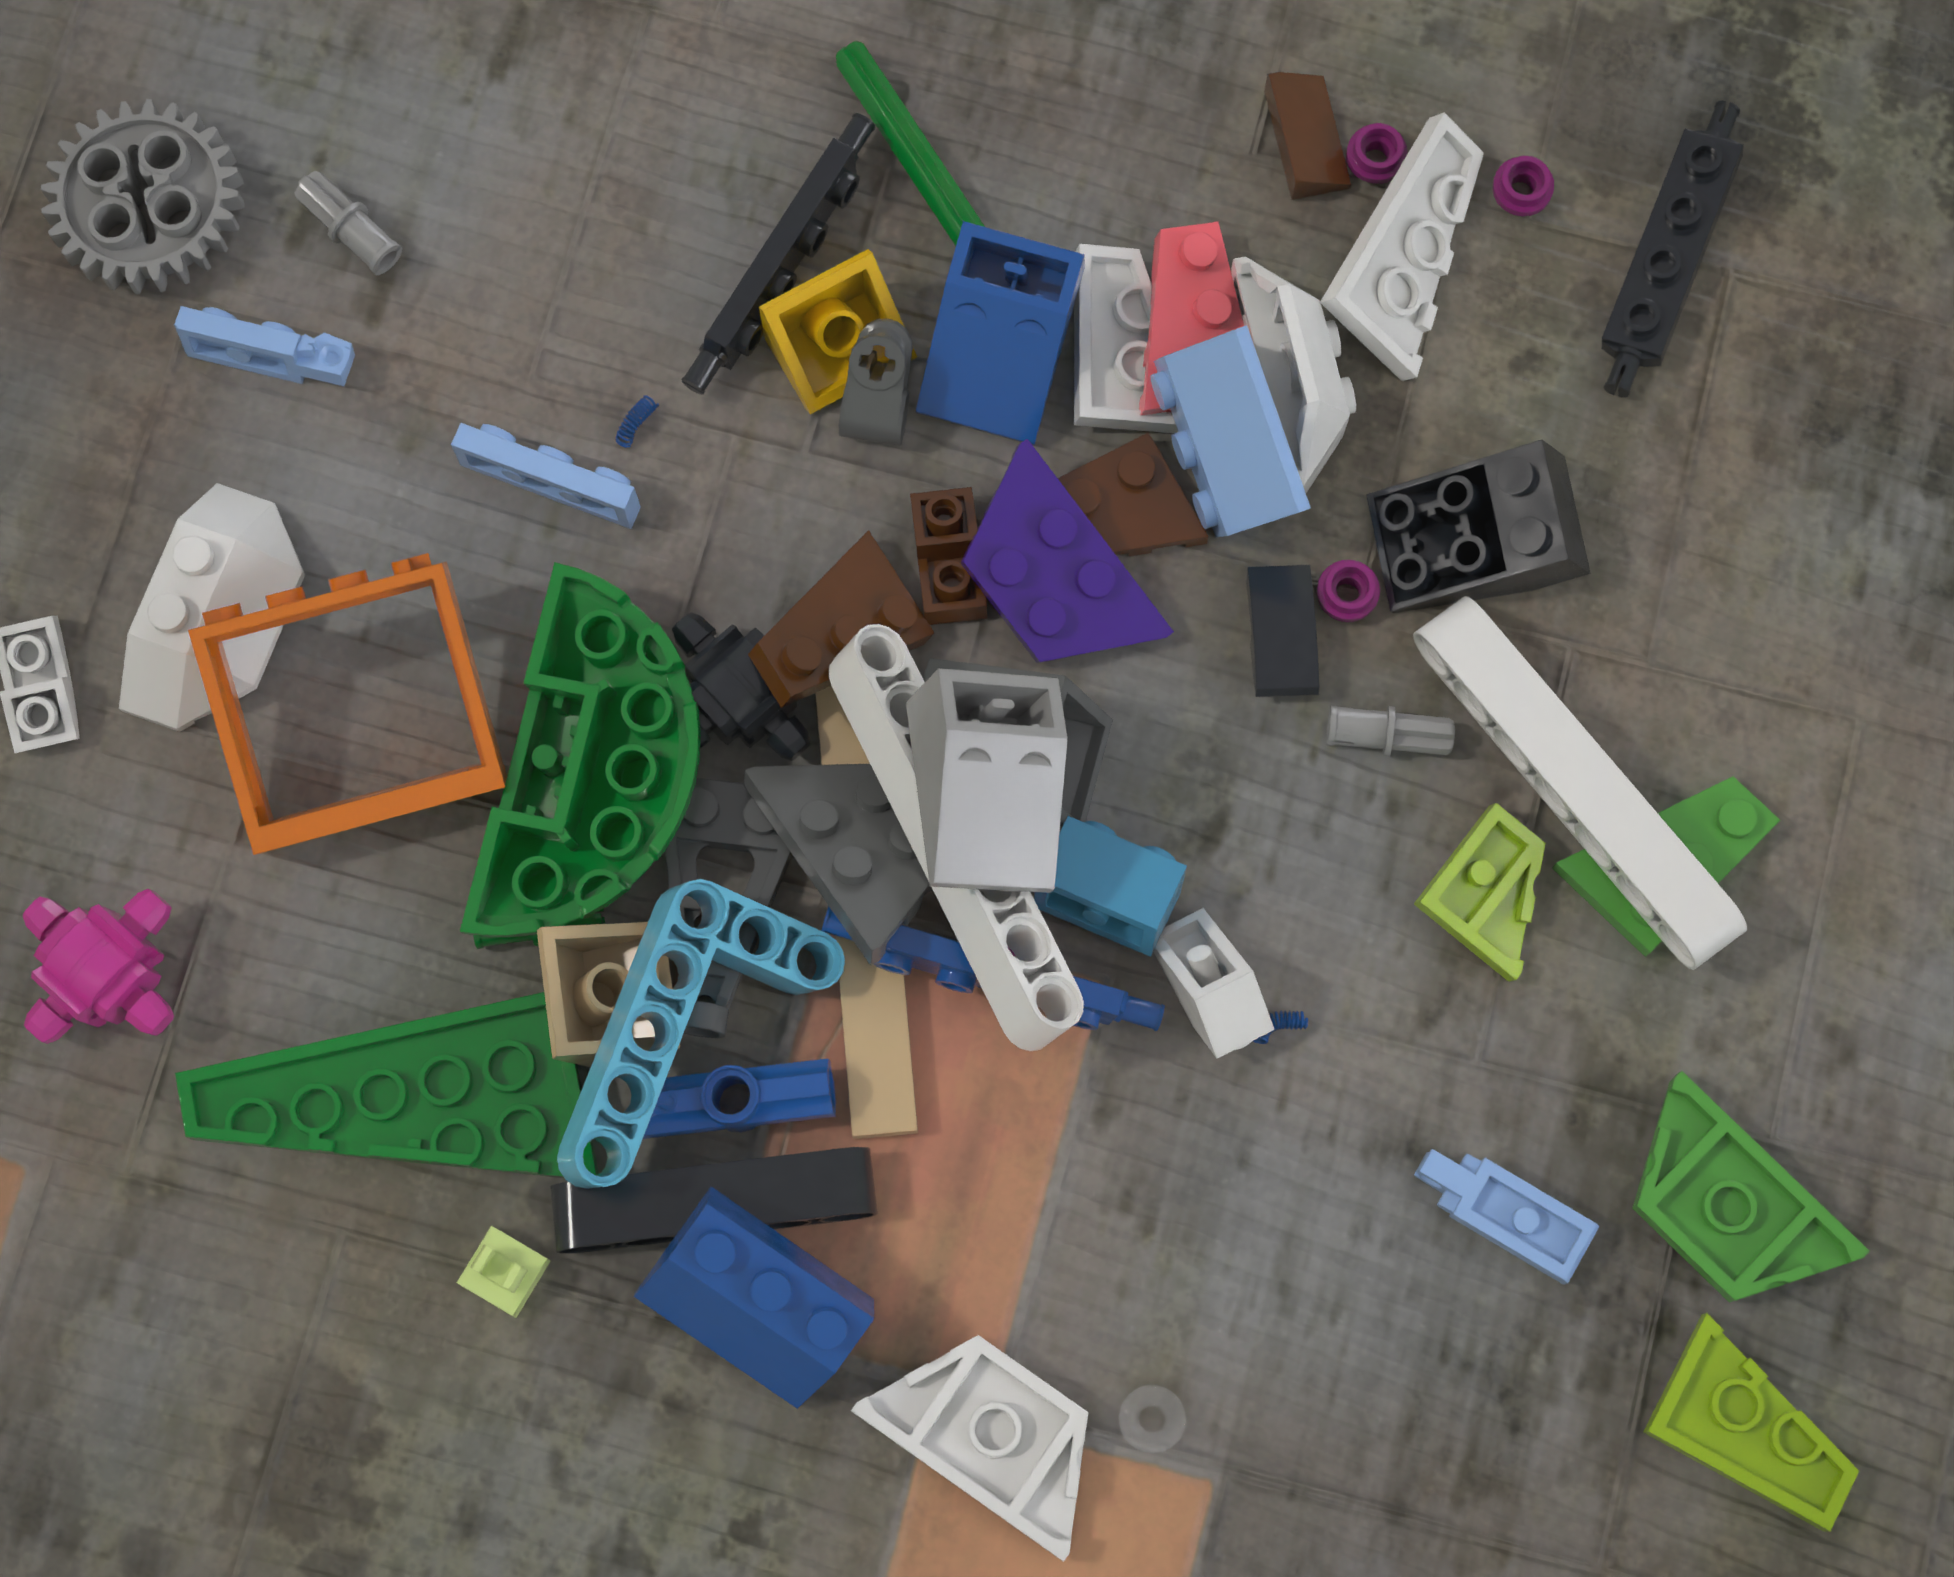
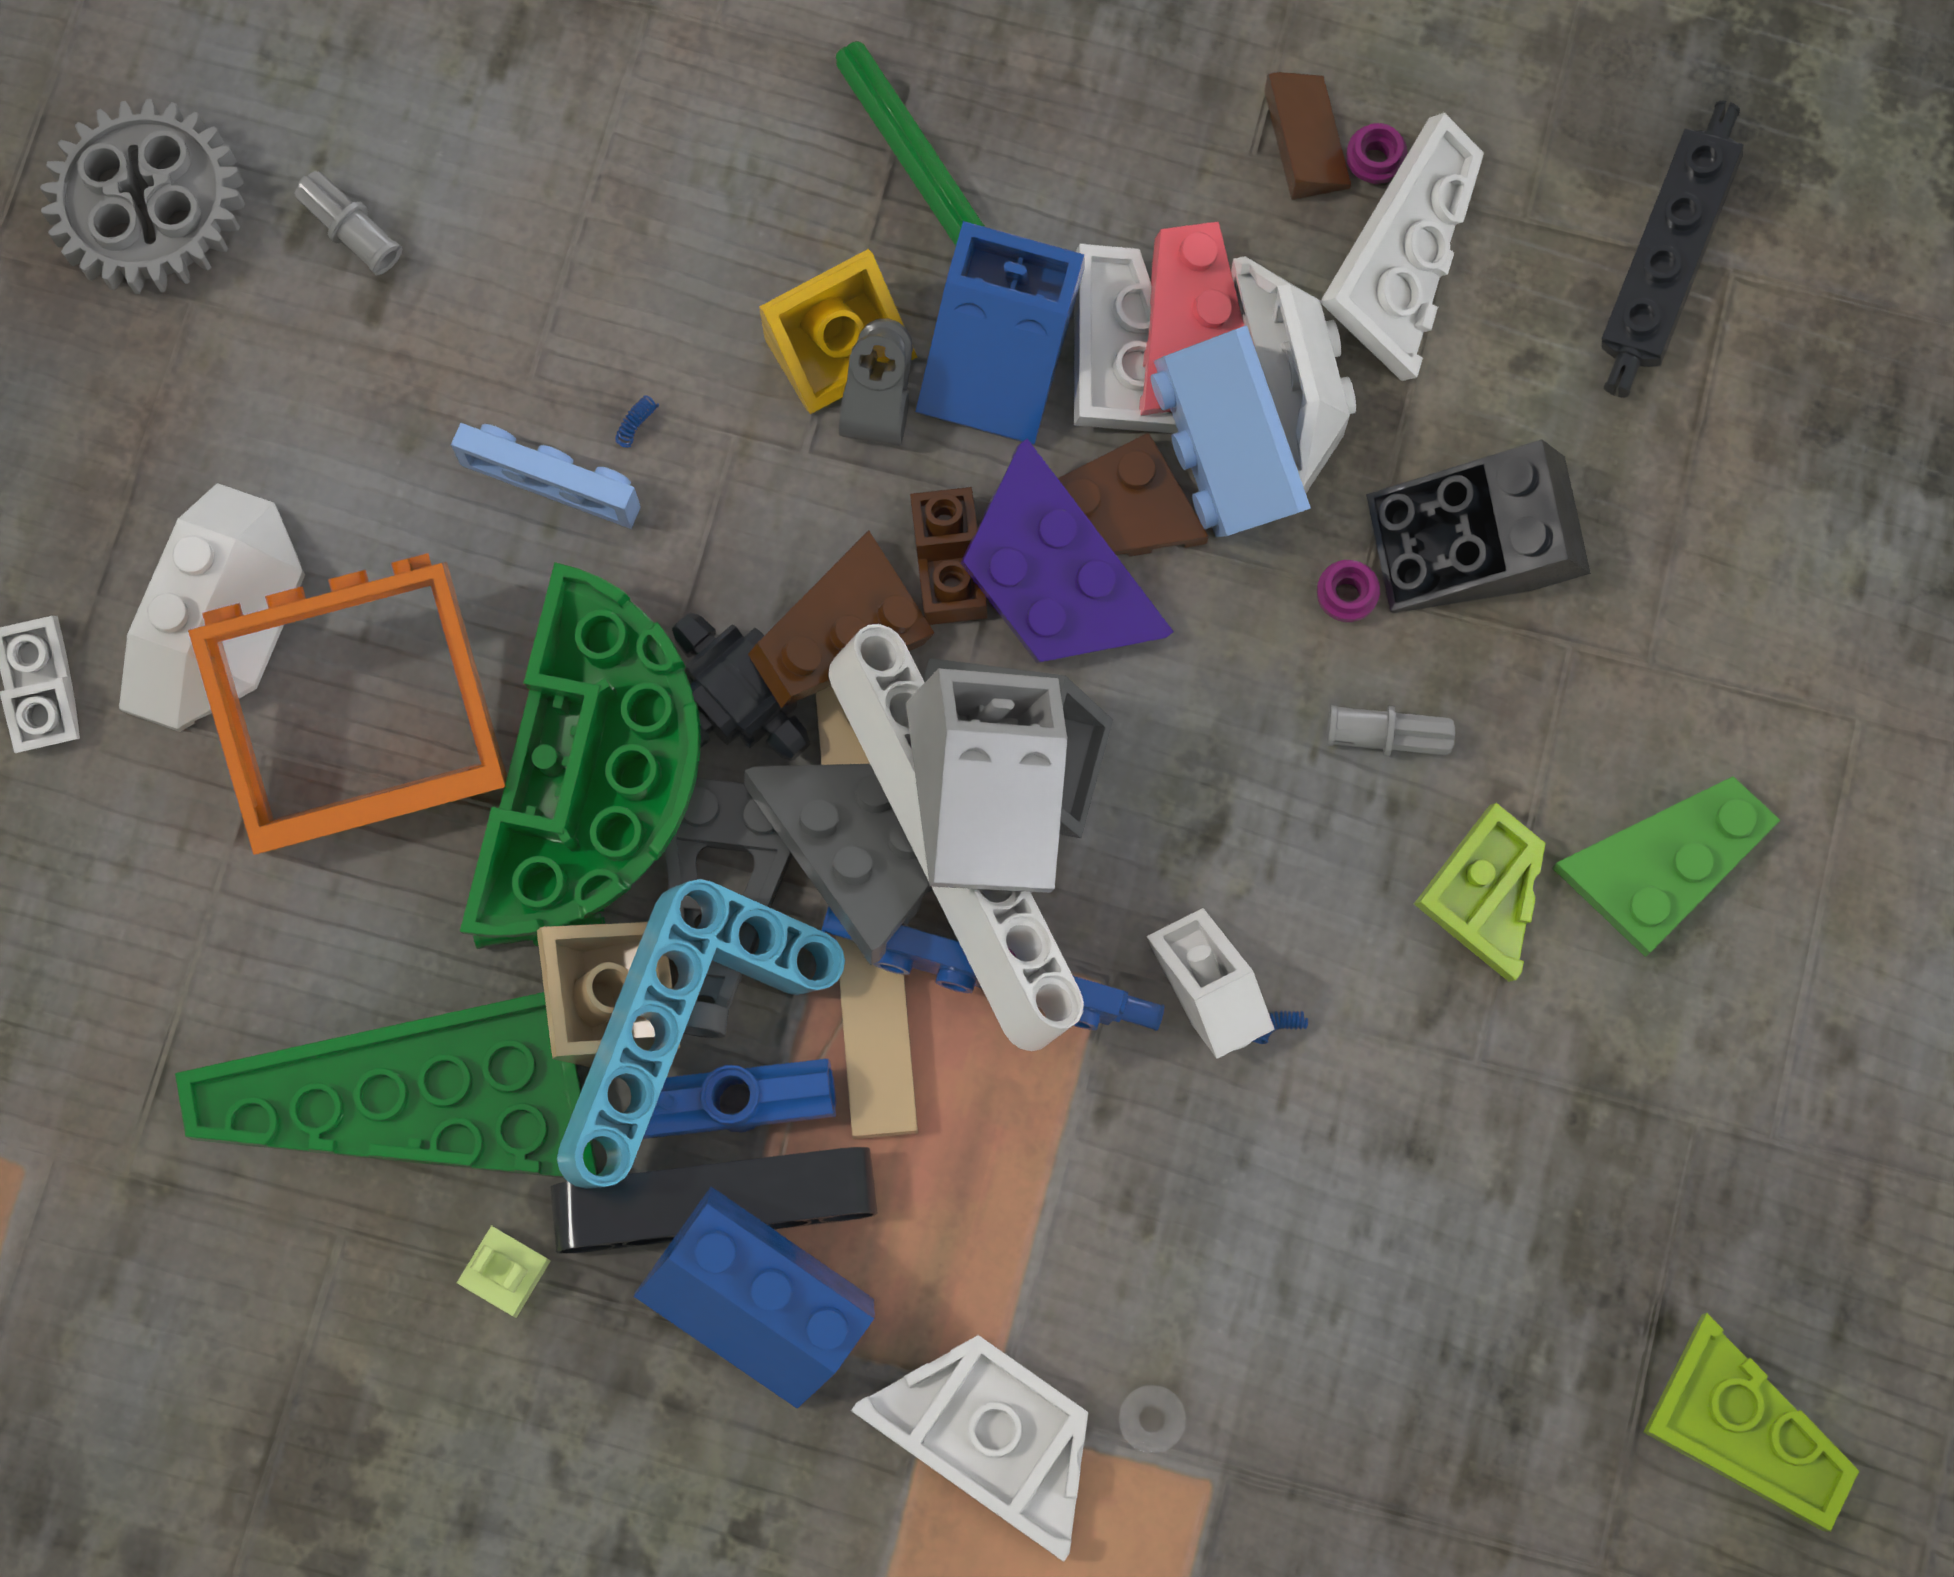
dark pink piece [23,889,174,1044] -> none
light blue hinge [174,306,355,386] -> none
black plate [681,113,875,395] -> none
dark azure brick [1034,816,1187,957] -> none
black slope [1246,565,1320,697] -> none
white beam [1413,596,1747,970] -> none
light blue hinge [1414,1149,1599,1285] -> none
magenta plate [1492,156,1554,216] -> none
bright green wing [1632,1071,1870,1303] -> none

